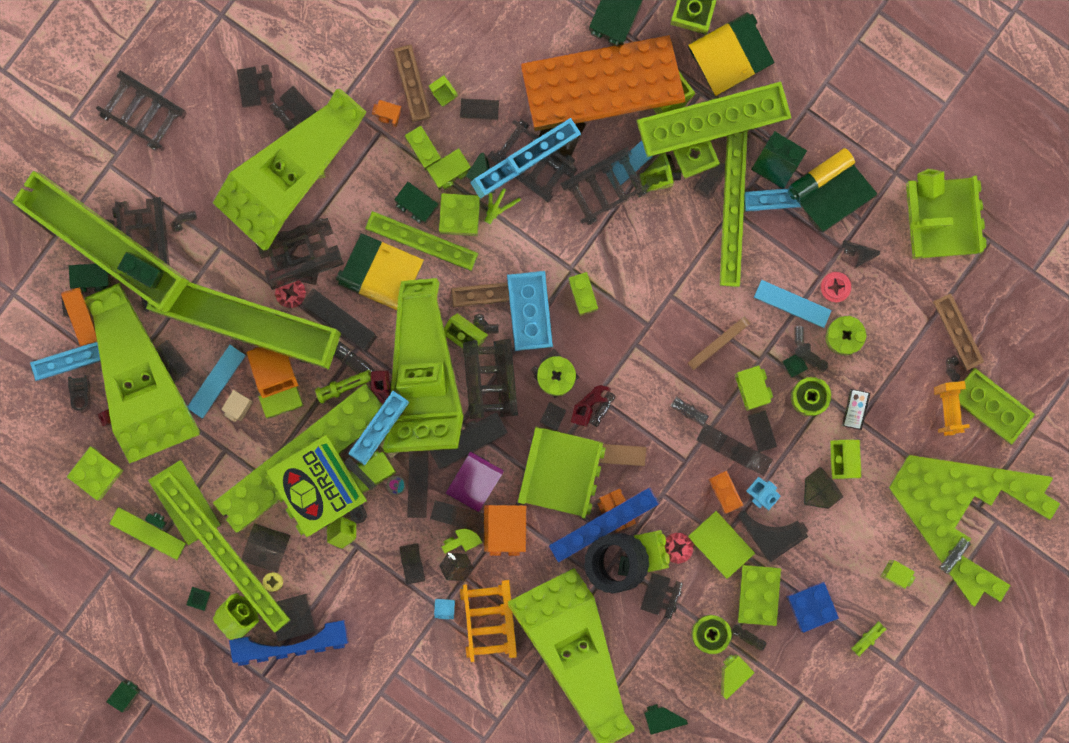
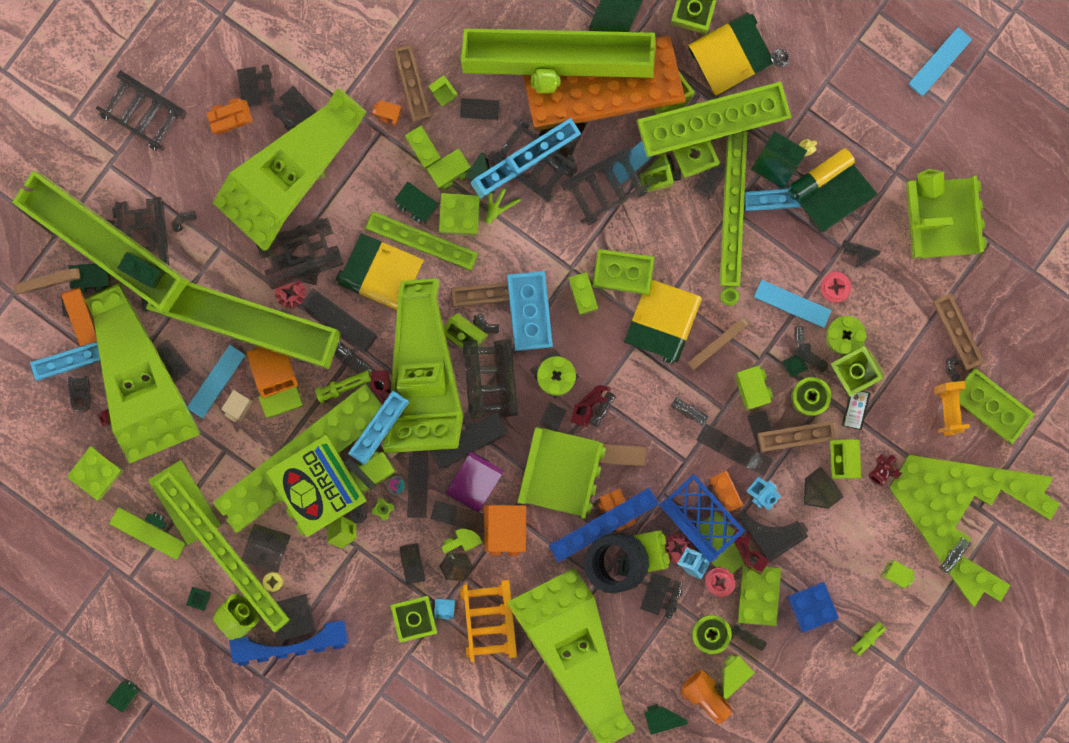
none -> medium nougat beam [13,269,81,295]
none -> orange brick [206,98,253,135]
none -> lime plate [372,498,394,521]
none -> lime brick [390,595,438,643]
none -> lime piece [461,29,656,78]
none -> lime head [531,68,560,93]
none -> lime tile [593,249,655,295]
none -> yellow door [624,280,703,365]
none -> blue fence [659,474,745,562]
none -> medium azure brick [678,548,710,579]
none -> orange piece [681,670,734,724]
none -> coral gear [705,567,736,597]
none -> lime plate [720,287,739,306]
none -> dark red piece [733,529,770,575]
none -> medium nougat plate [757,421,836,452]
none -> clear smoke plate [771,49,790,68]
none -> light yellow plate [799,139,817,156]
none -> lime slope [831,345,885,397]
none -> dark red piece [868,454,902,486]
none -> medium azure tile [908,27,972,97]

